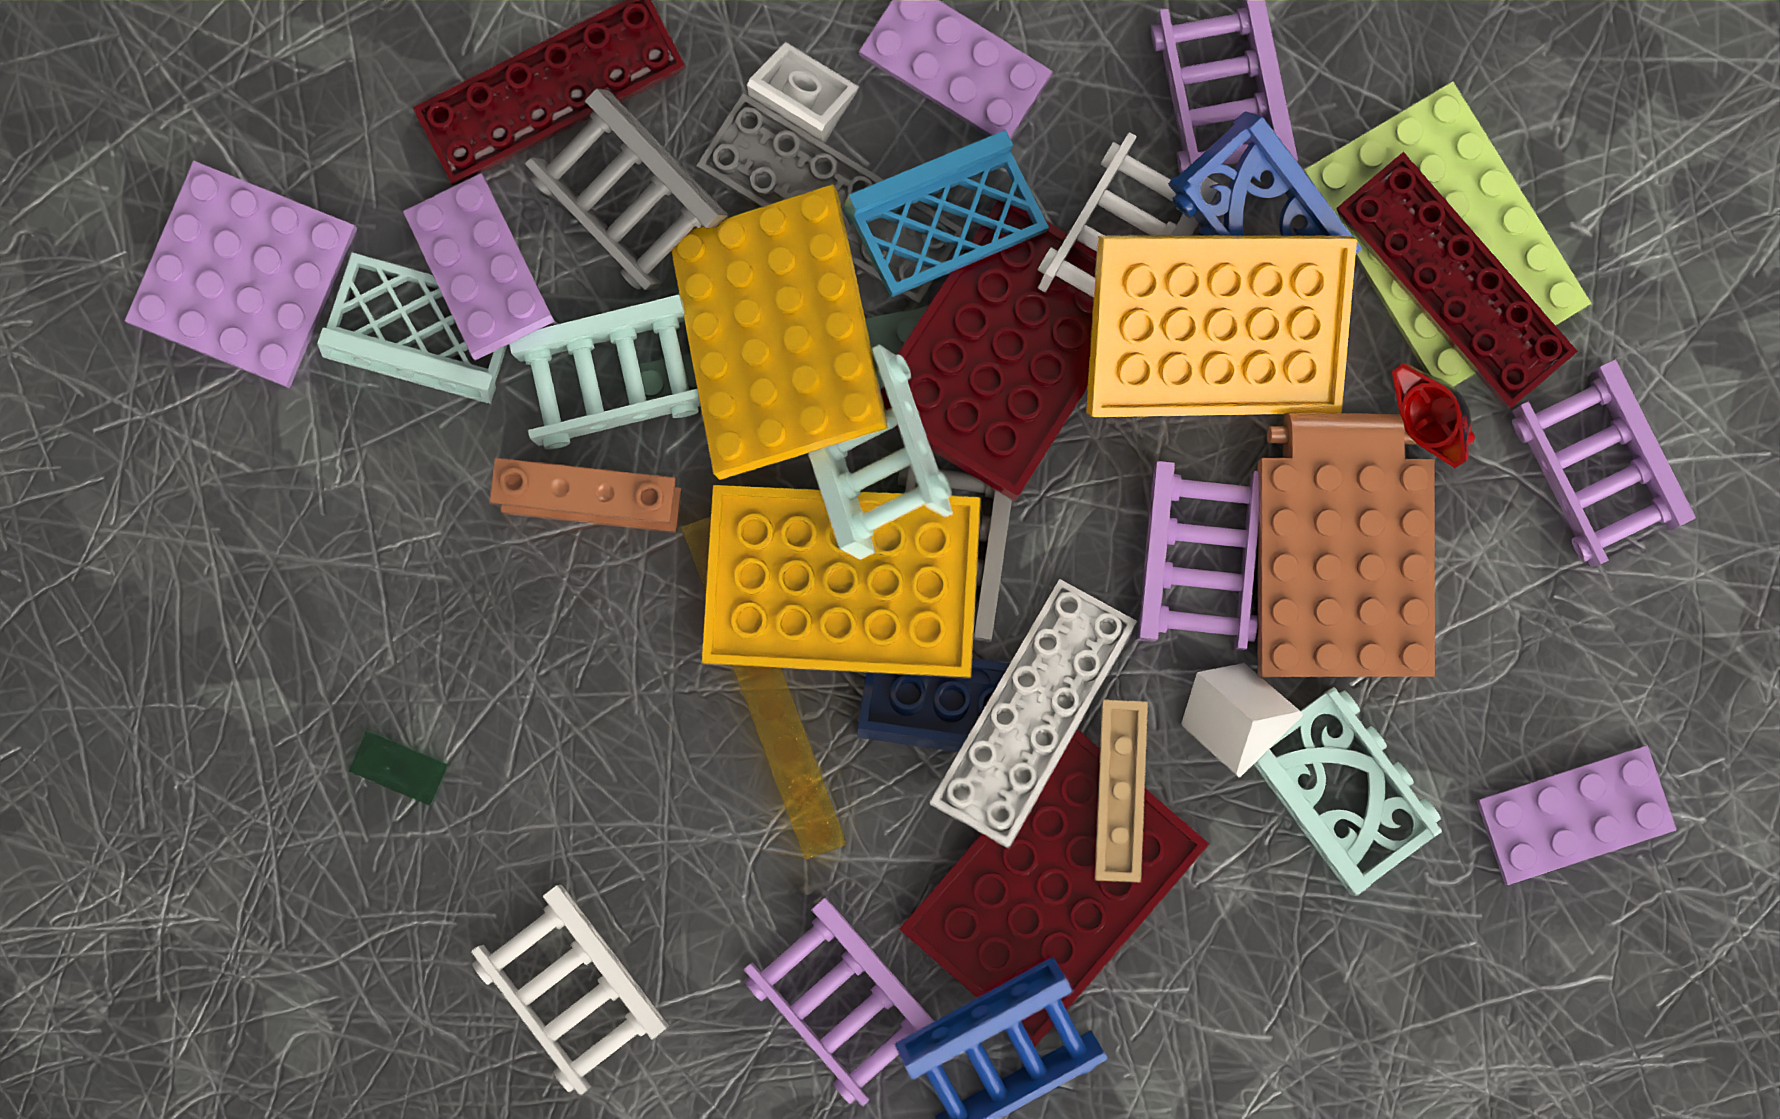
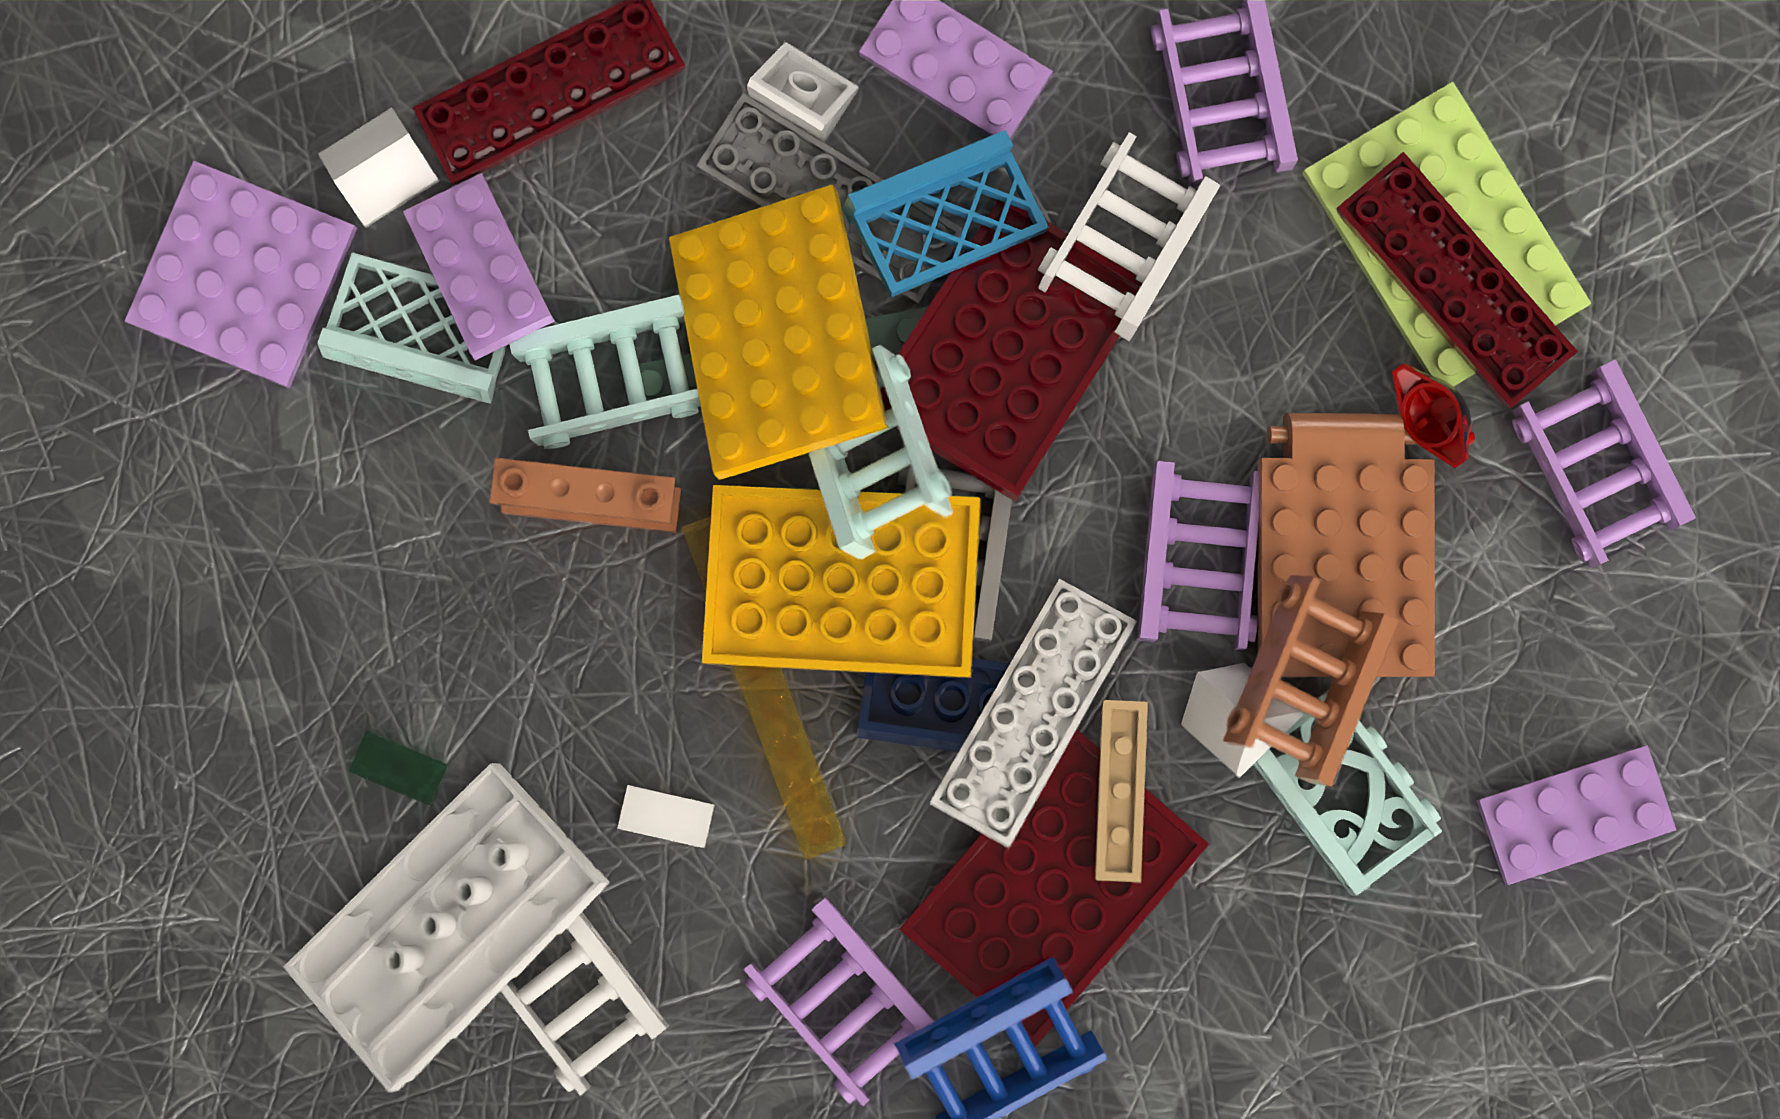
light grey fence [525,88,729,290] -> none
yellow plate [1086,236,1357,417] -> none
fence [1168,111,1362,254] -> none
none -> white piece [283,763,610,1092]
none -> white slope [318,108,439,228]
none -> white tile [617,785,715,848]
none -> nougat fence [1223,575,1399,787]

